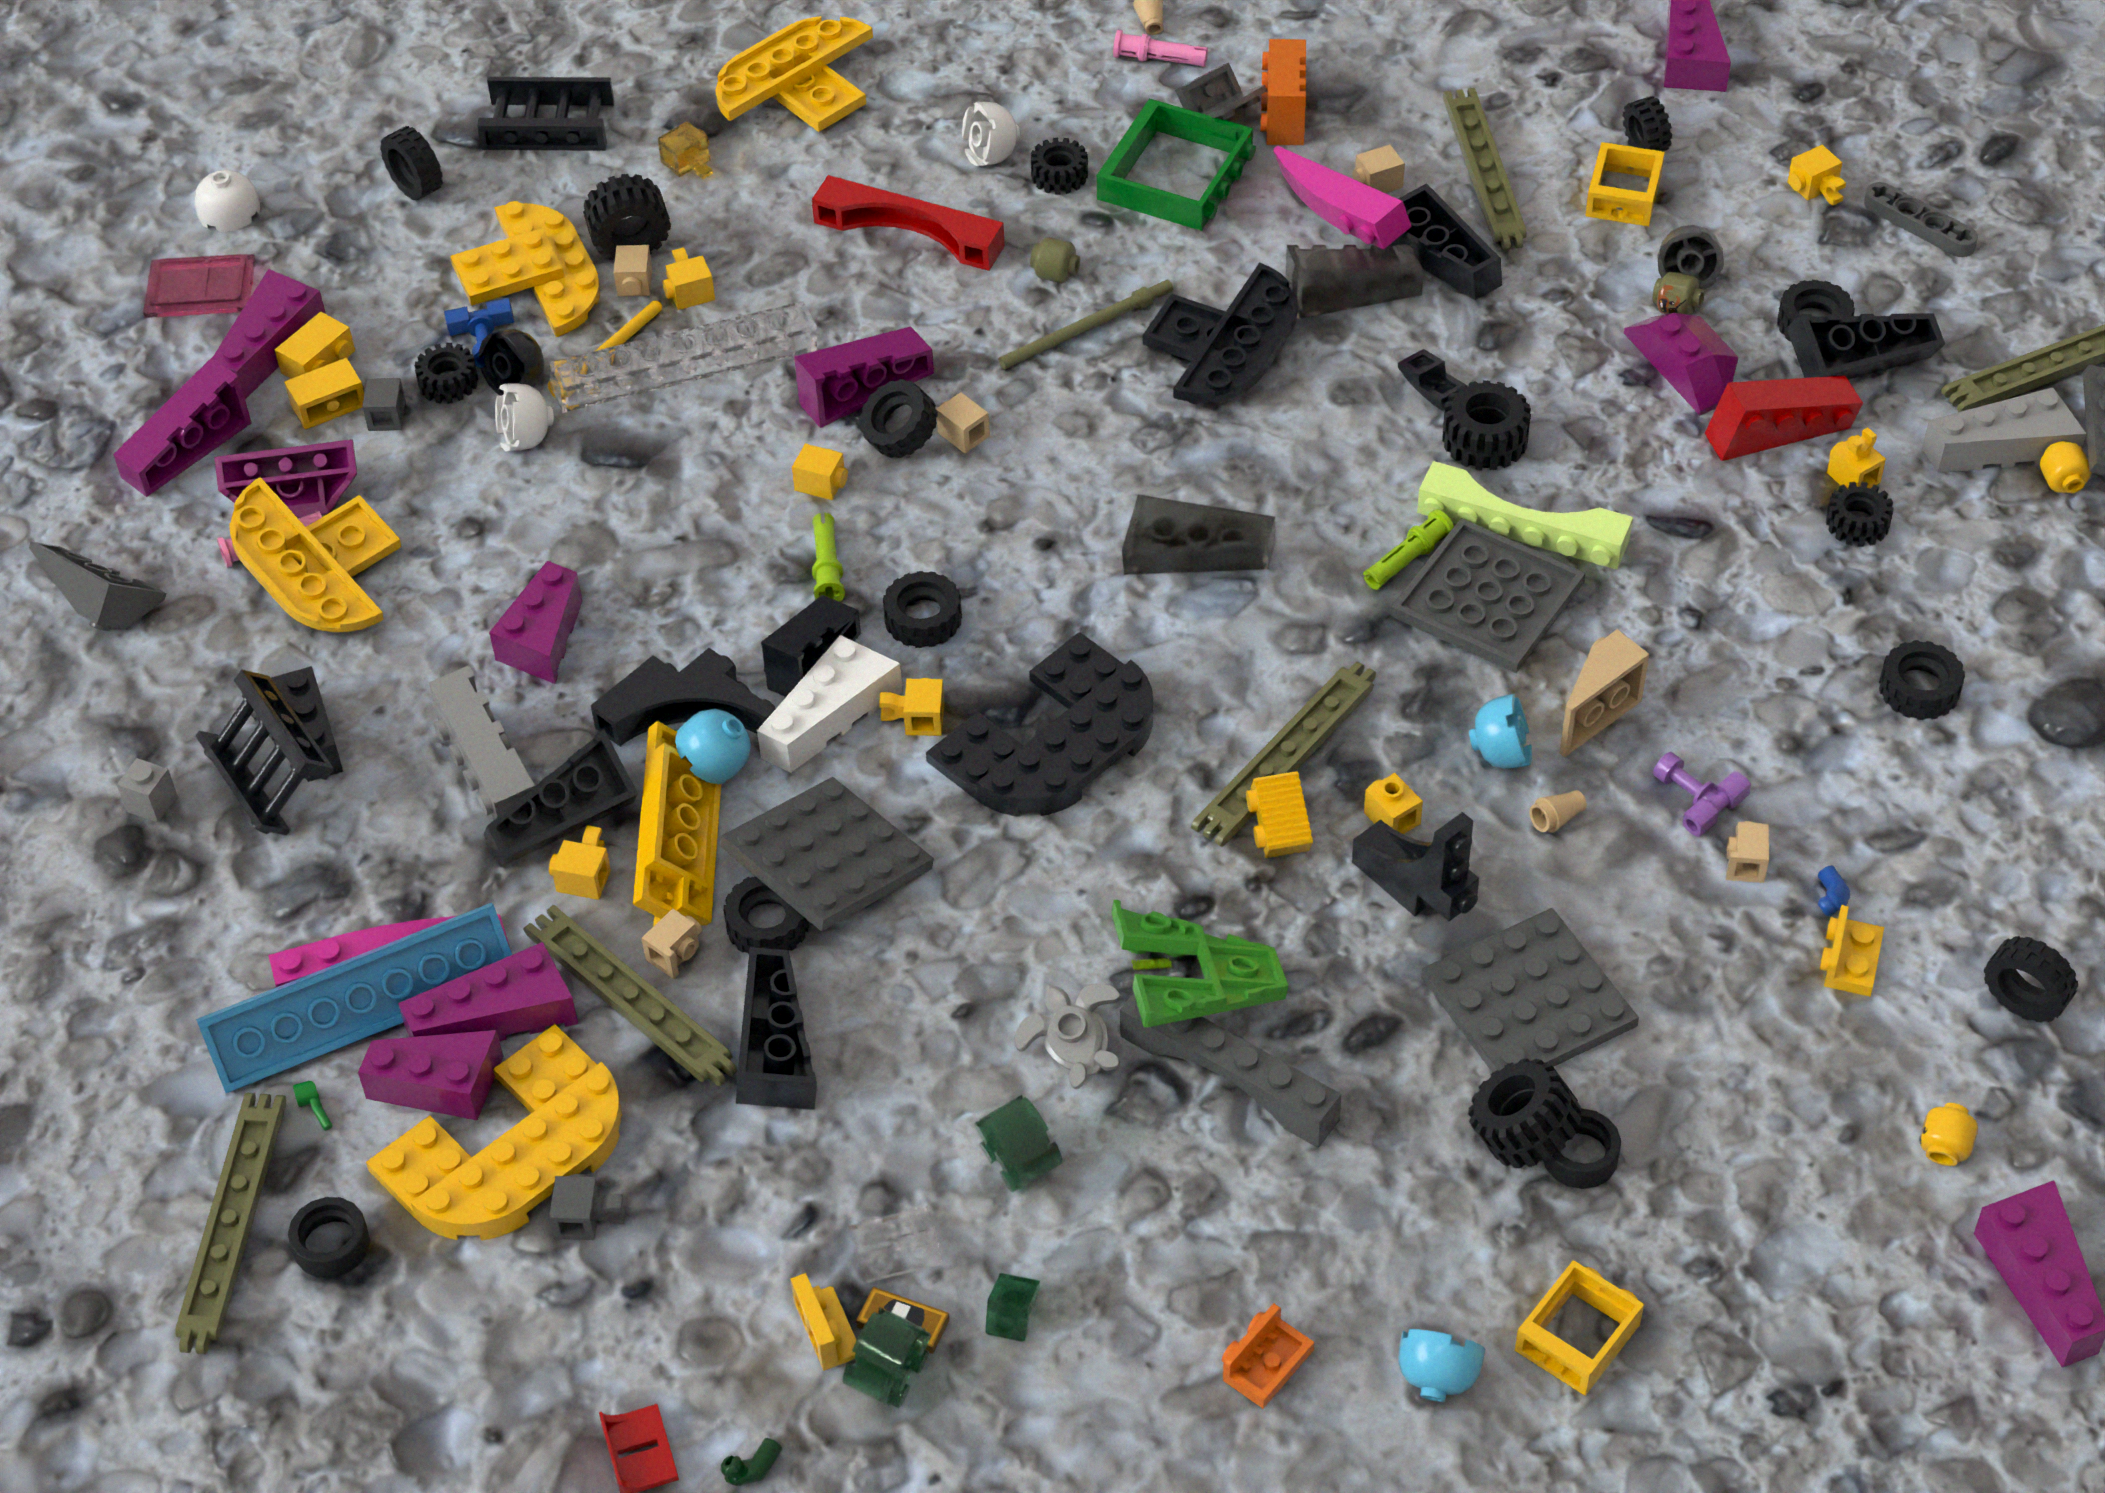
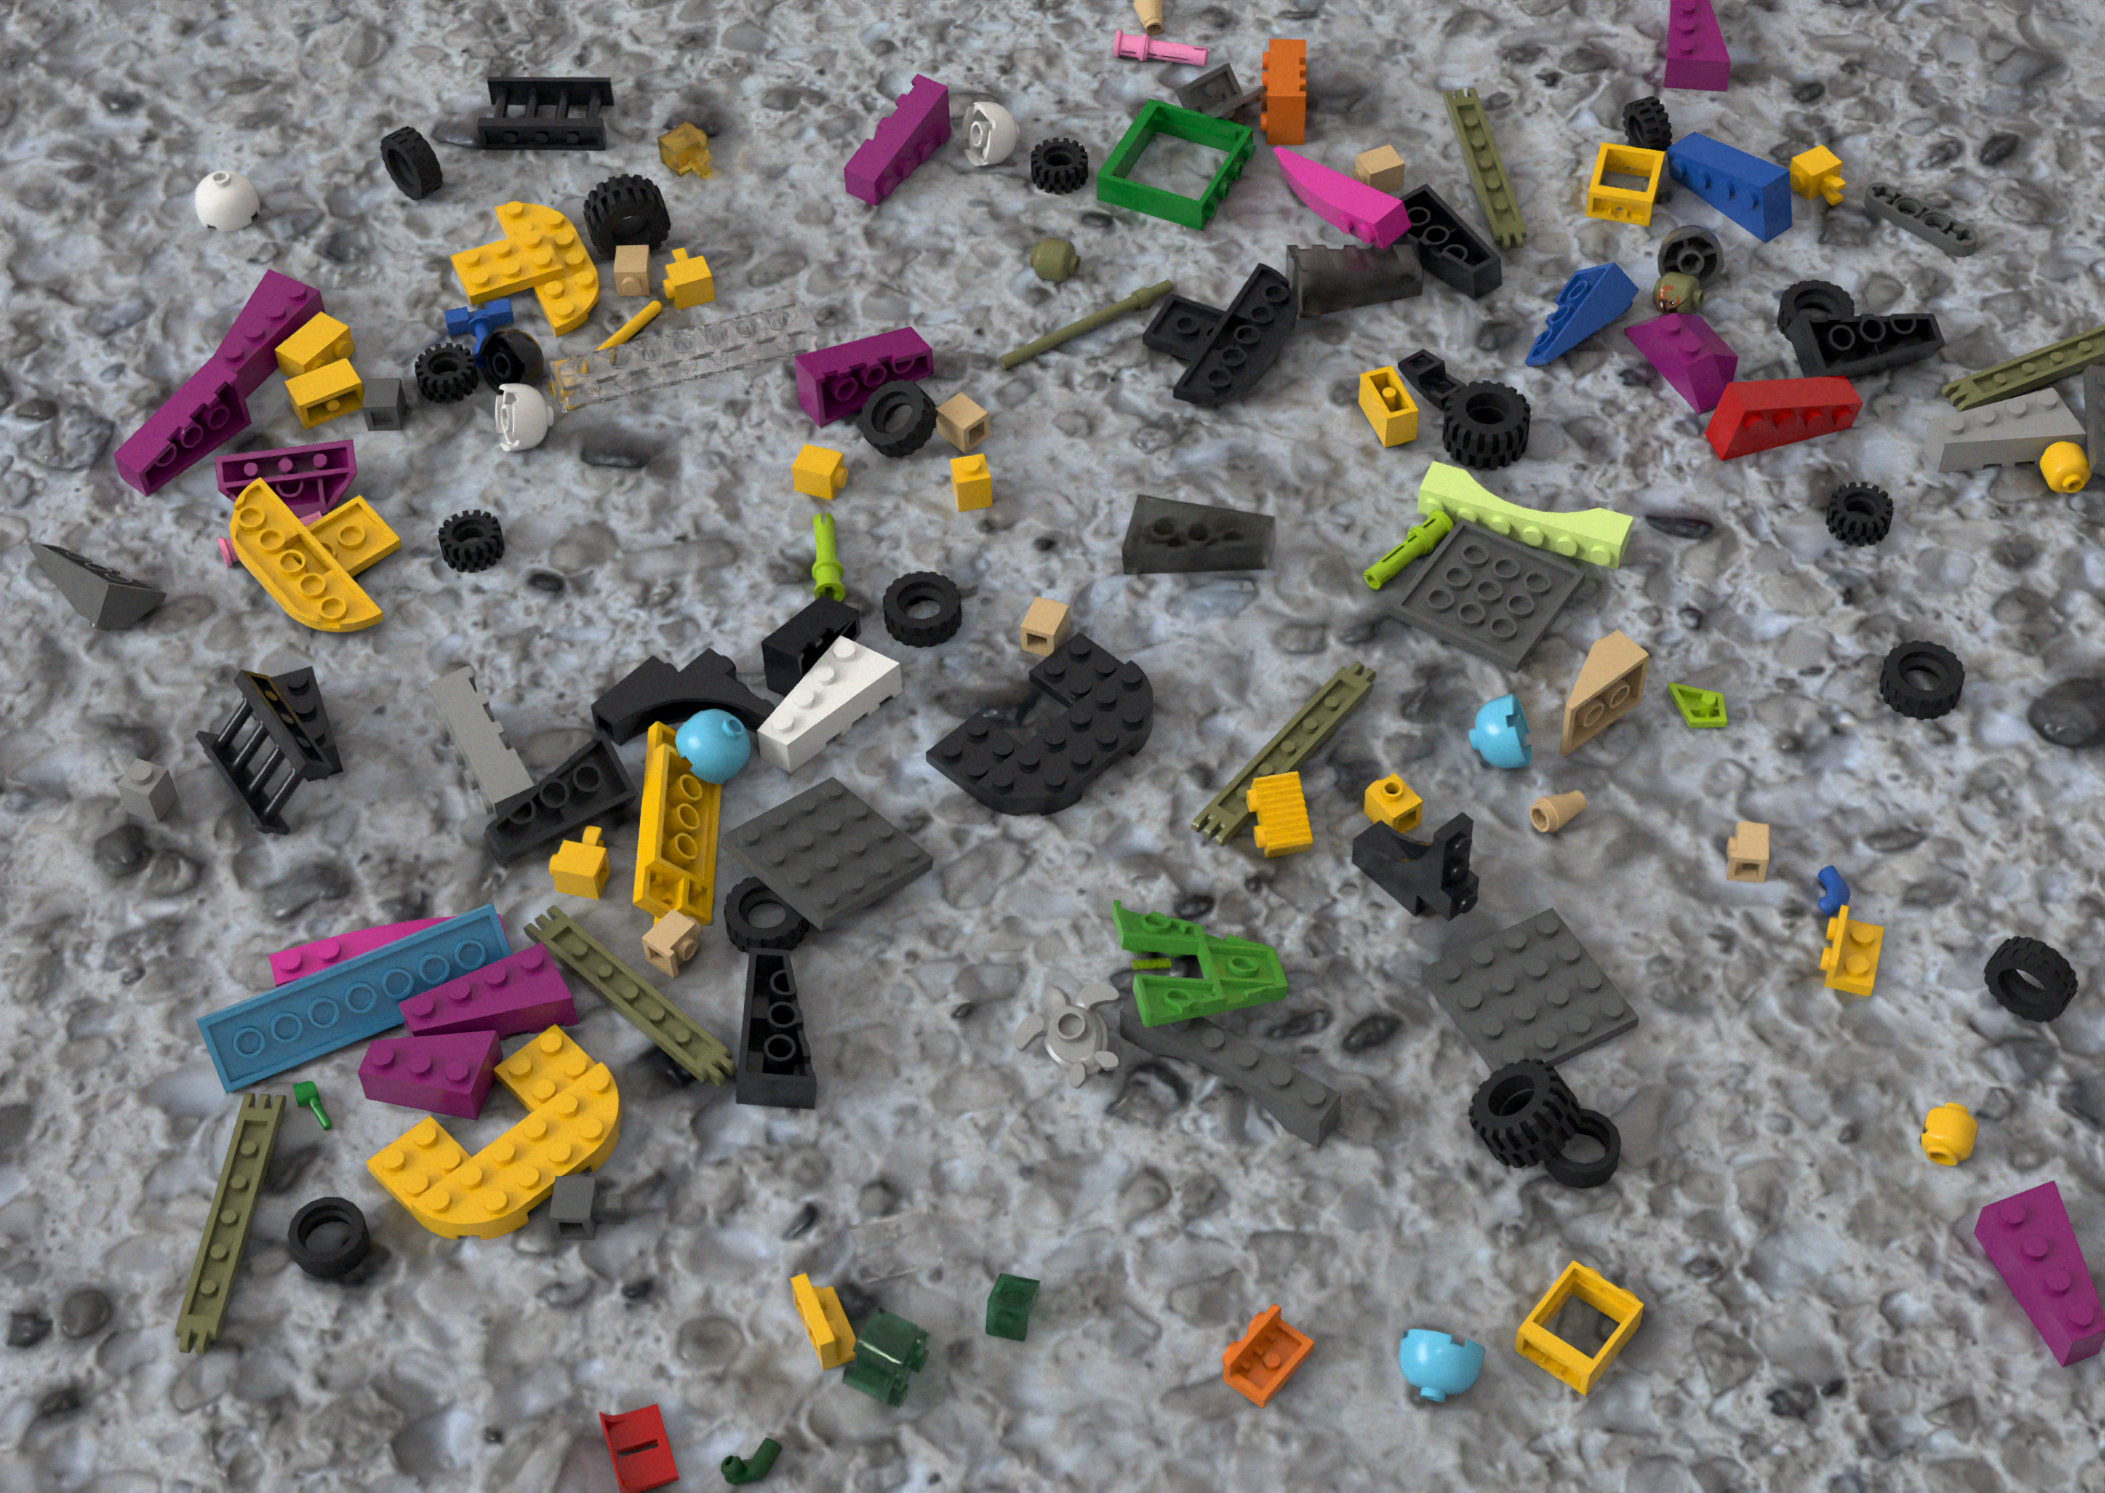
clear pink piece [143,254,256,318] -> none
magenta wedge [489,561,583,684] -> none
yellow plate [715,16,873,132] -> none
red arch [812,175,1005,271] -> none
tile [856,1287,950,1354] -> none
yellow brick [879,678,945,736] -> none
clear green brick [974,1095,1063,1192] -> none
medium lavender bar [1653,752,1751,837] -> none
yellow brick [1827,427,1886,488] -> none
none -> black tyre [438,510,505,573]
none -> magenta wedge [844,74,952,206]
none -> yellow brick [950,453,992,512]
none -> tan brick [1020,596,1070,657]
none -> yellow brick [1358,365,1419,448]
none -> blue wedge [1524,262,1639,367]
none -> blue wedge [1667,132,1793,244]
none -> lime piece [1667,682,1727,728]

